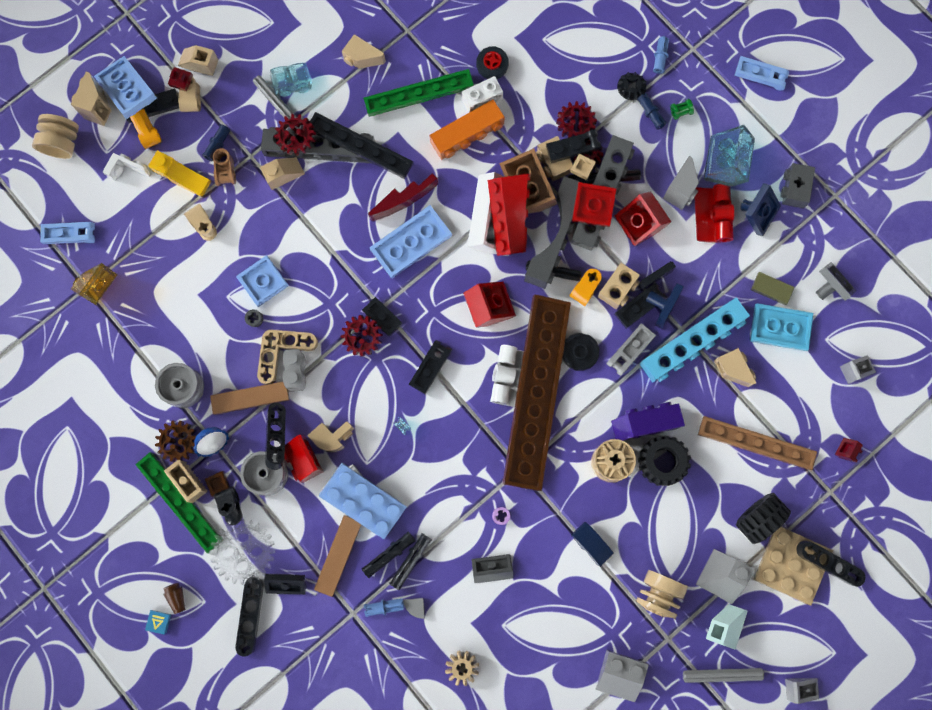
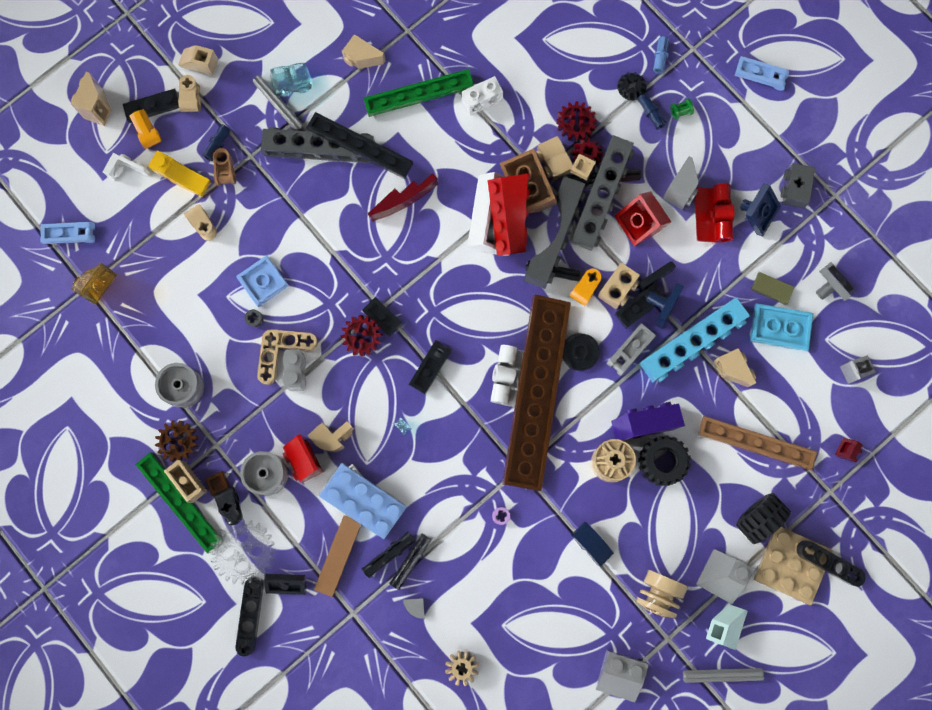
tan wheel [32,114,79,159] -> none
light blue plate [94,56,157,119] -> none
dark azure tile [145,610,171,635] -> none
reddish brown cone [163,582,186,614] -> none
dark red tile [168,67,193,92] -> none
white piece [193,427,230,458] -> none
medium nougat tile [210,382,290,415] -> none
tan slope [260,157,305,190] -> none
black beam [265,403,286,470] -> none
dark red gear [274,114,316,156] -> none
medium blue axle [364,598,404,617] -> none
light blue plate [370,205,452,279] -> none
orange brick [429,99,505,160] -> none
red slope [463,281,516,328] -> none
dark grey slope [471,554,514,583] -> none
black wheel [476,46,509,79] -> none
black plate [546,130,602,163] -> none
red plate [572,182,617,227] -> none
clear light blue slope [704,125,755,187] -> none
light grey slope [785,678,819,704] -> none

